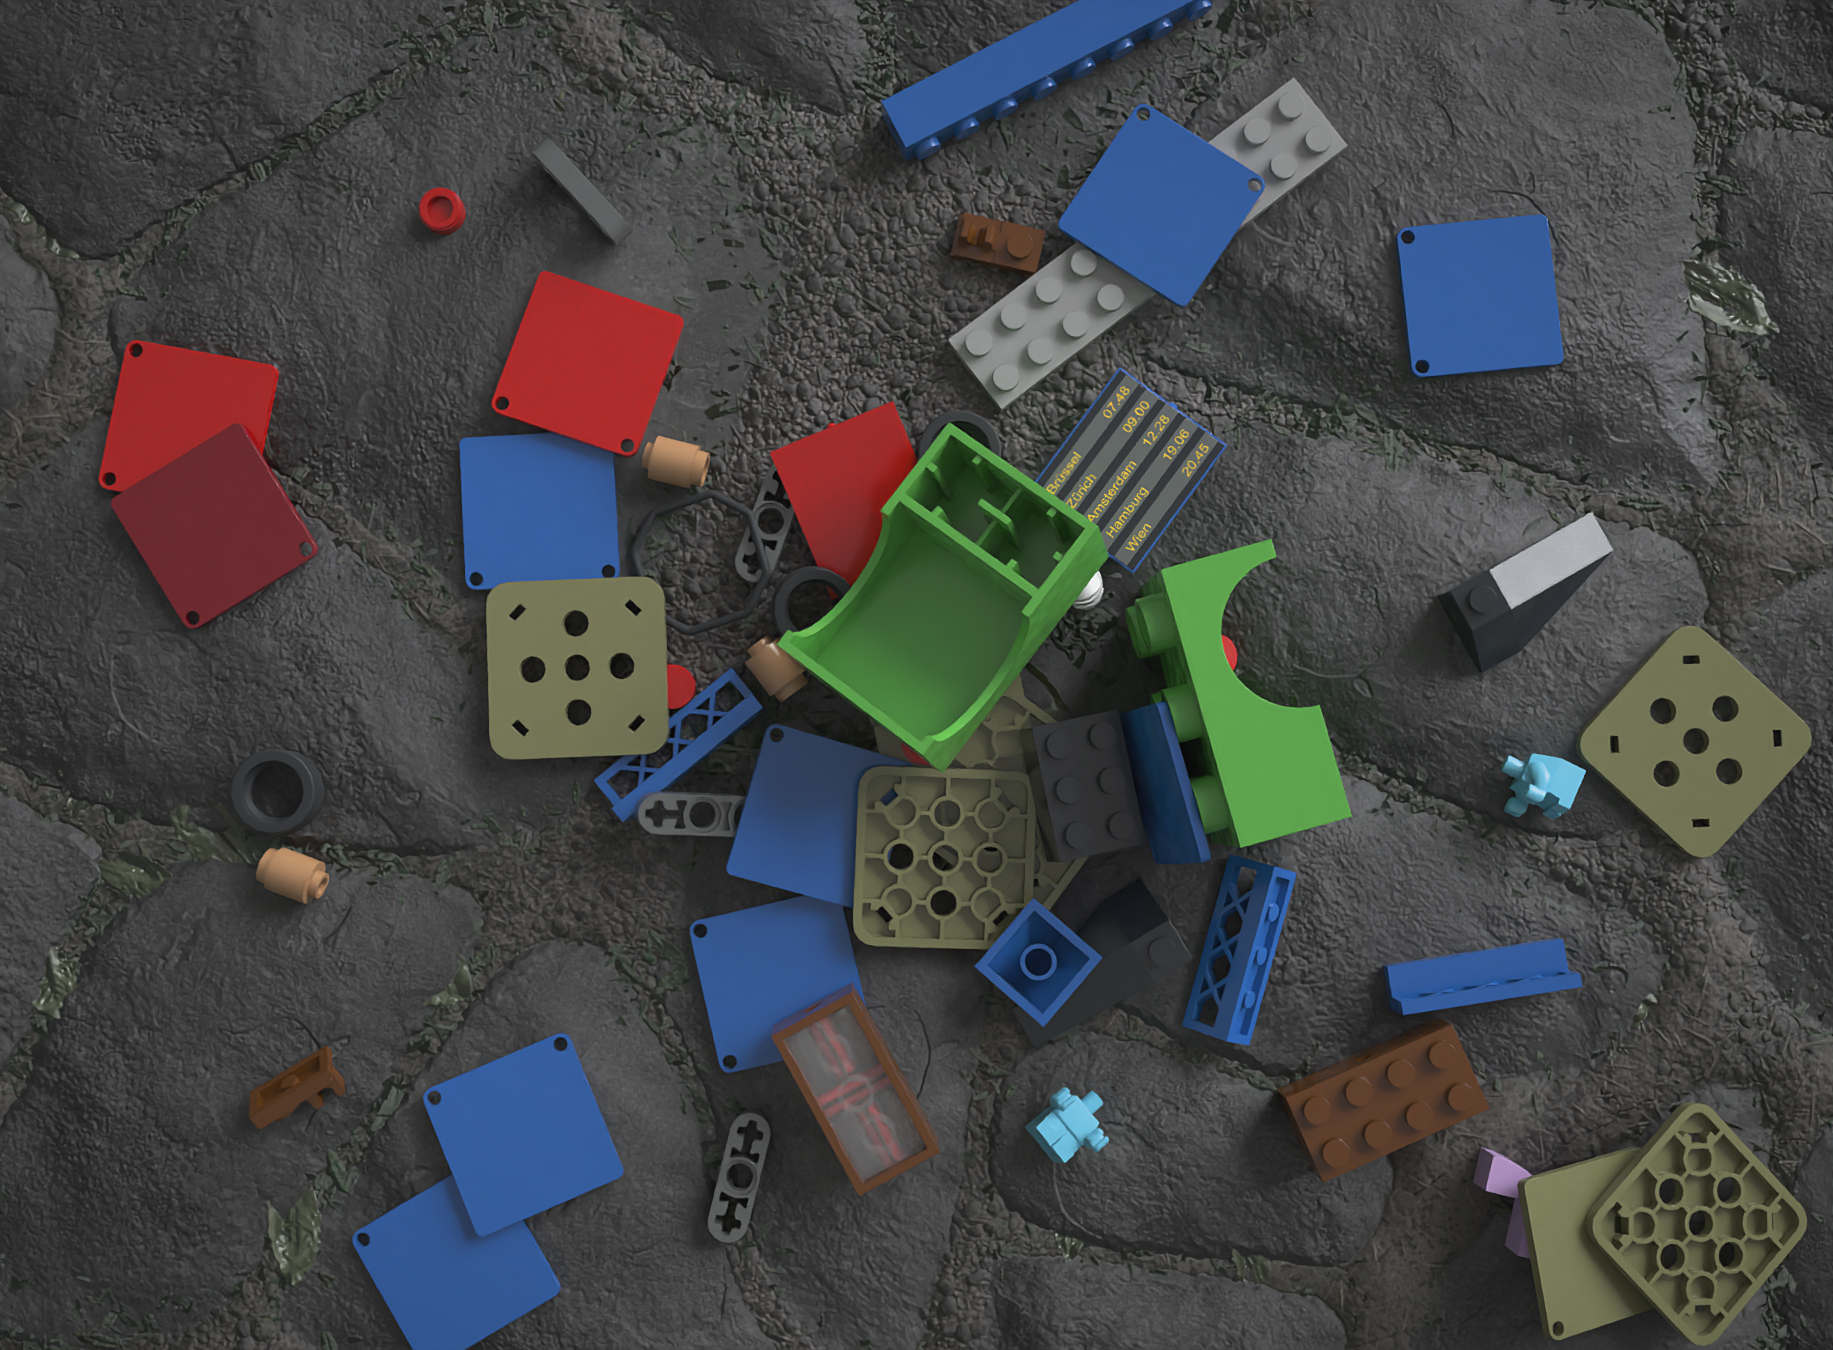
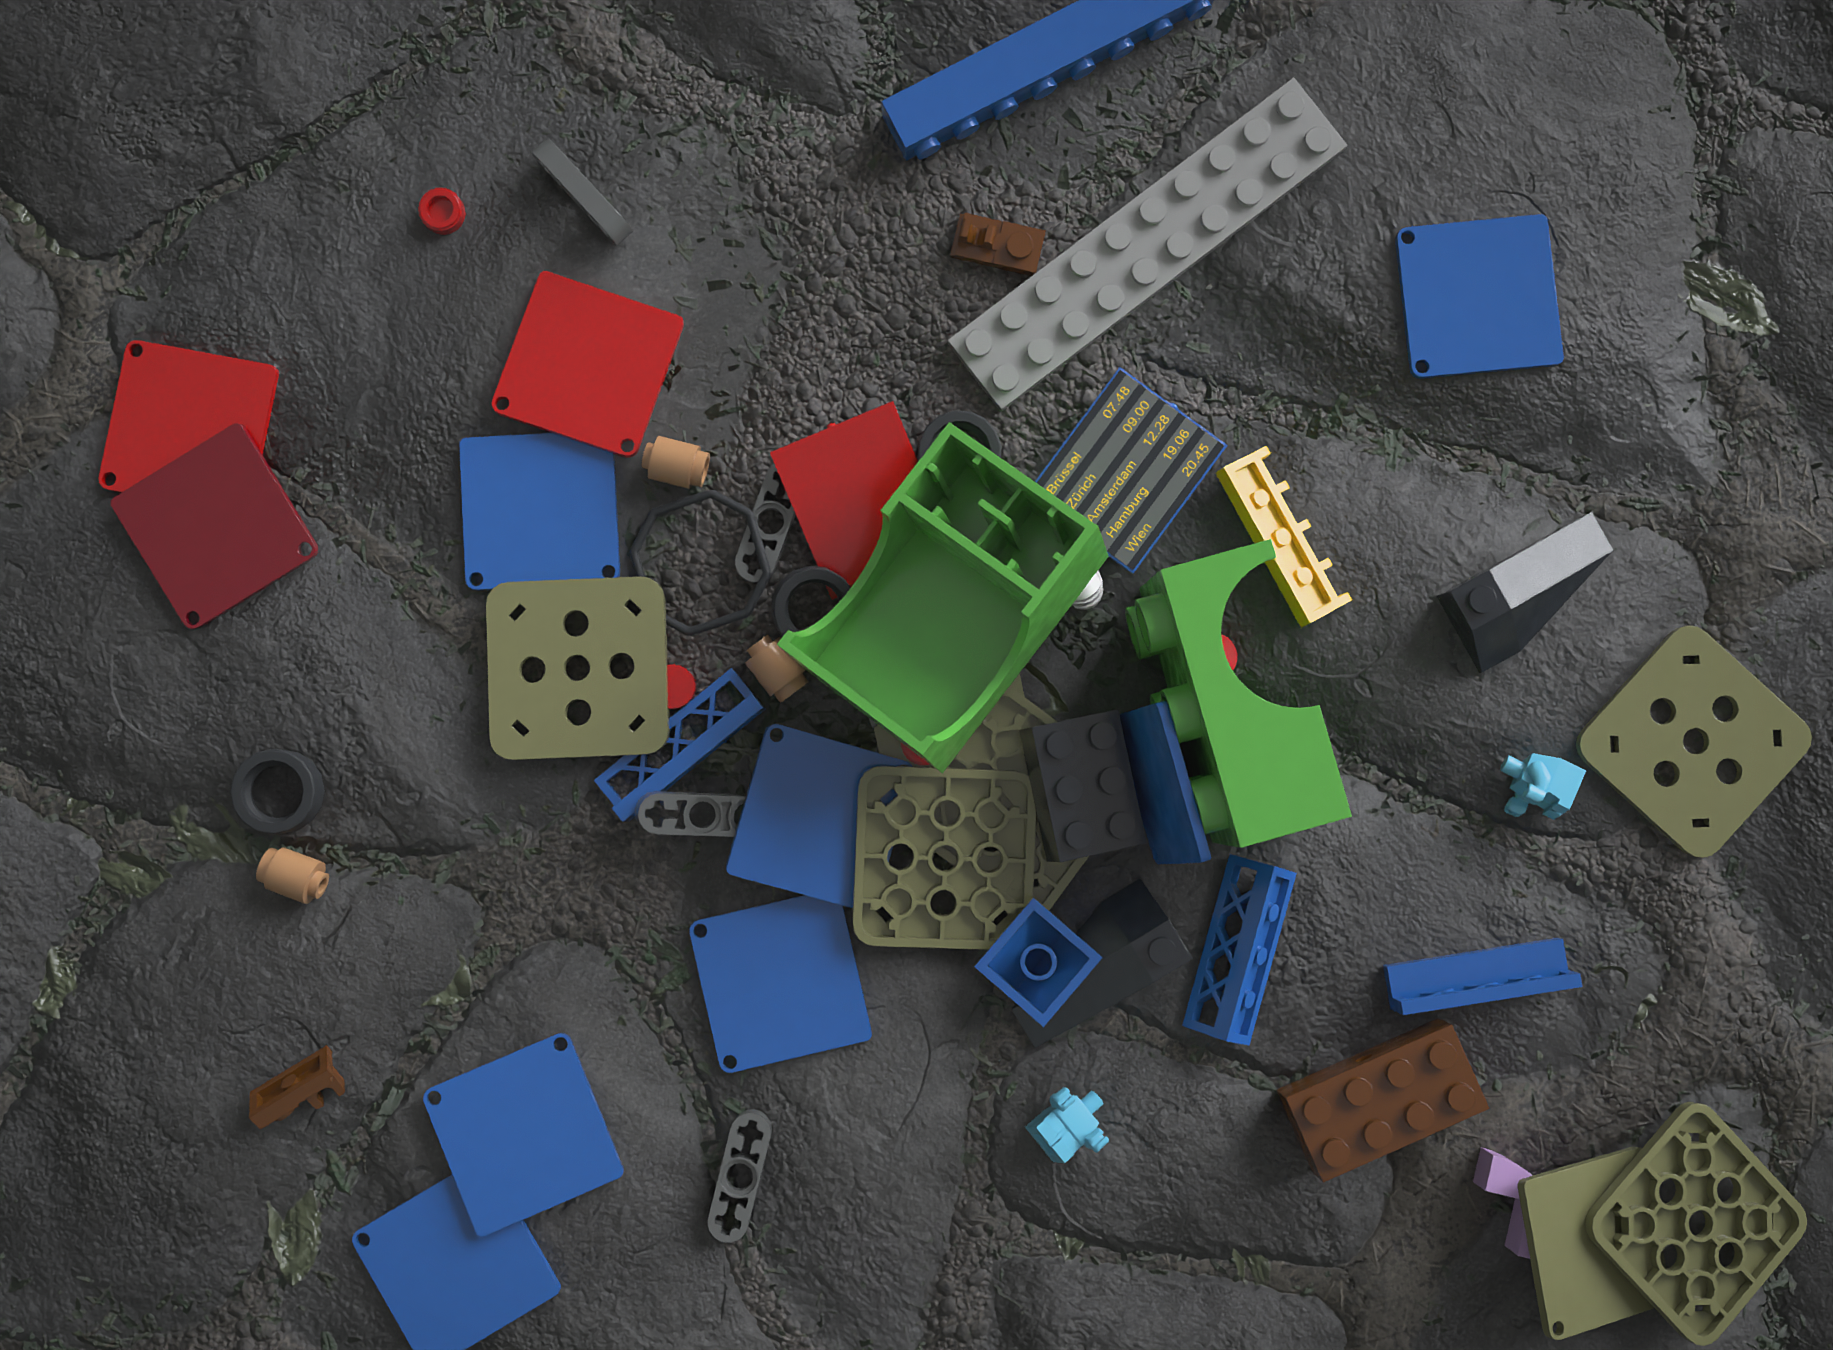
clear brick [771,982,940,1196] -> none
blue piece [1058,104,1265,308] -> none
none -> hinge [1216,446,1352,628]

